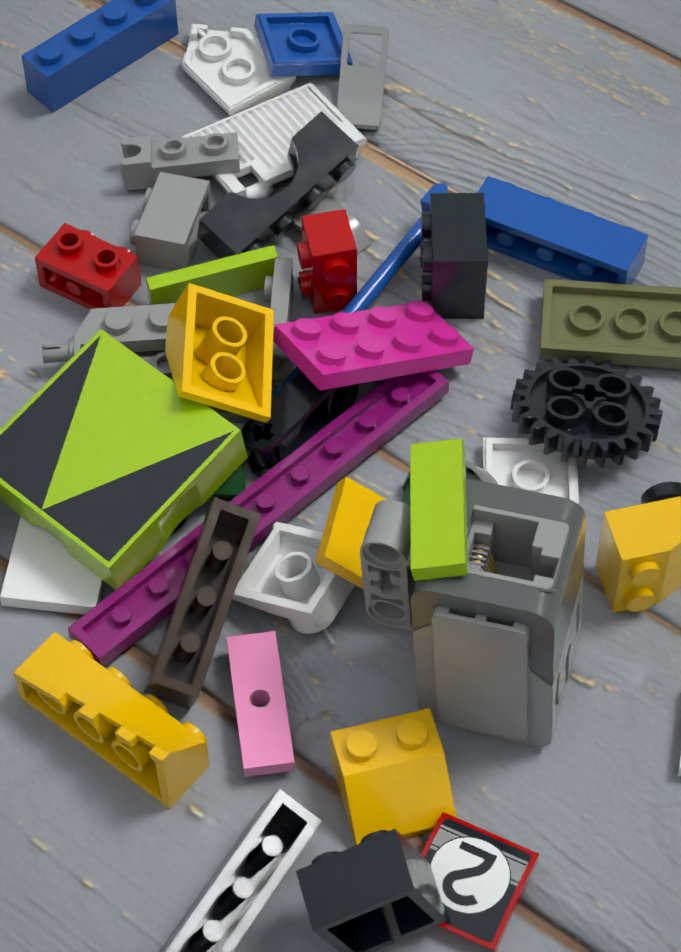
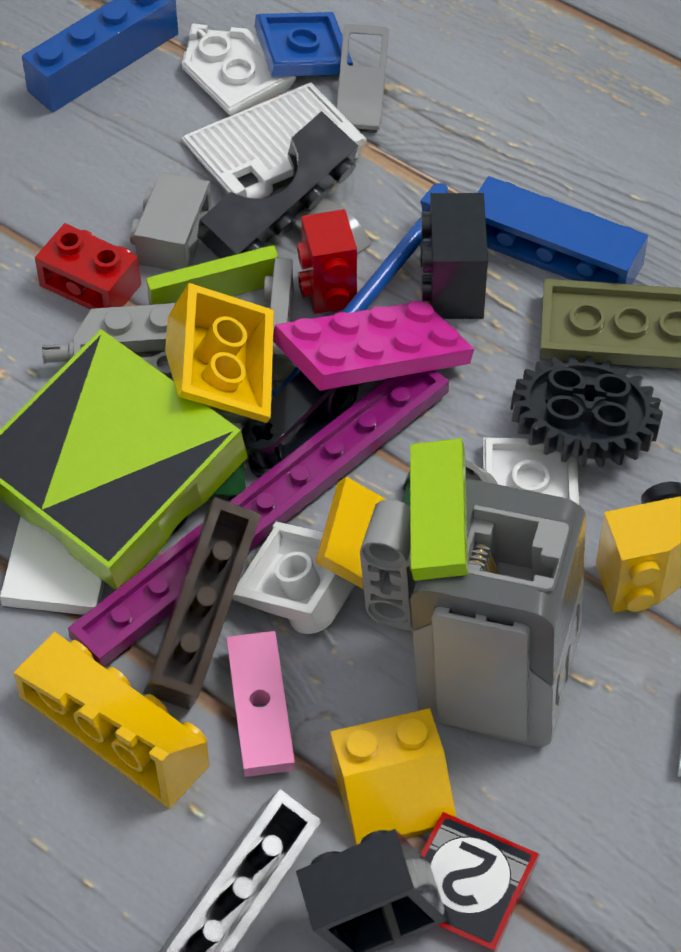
light grey plate [120,132,240,190] -> none

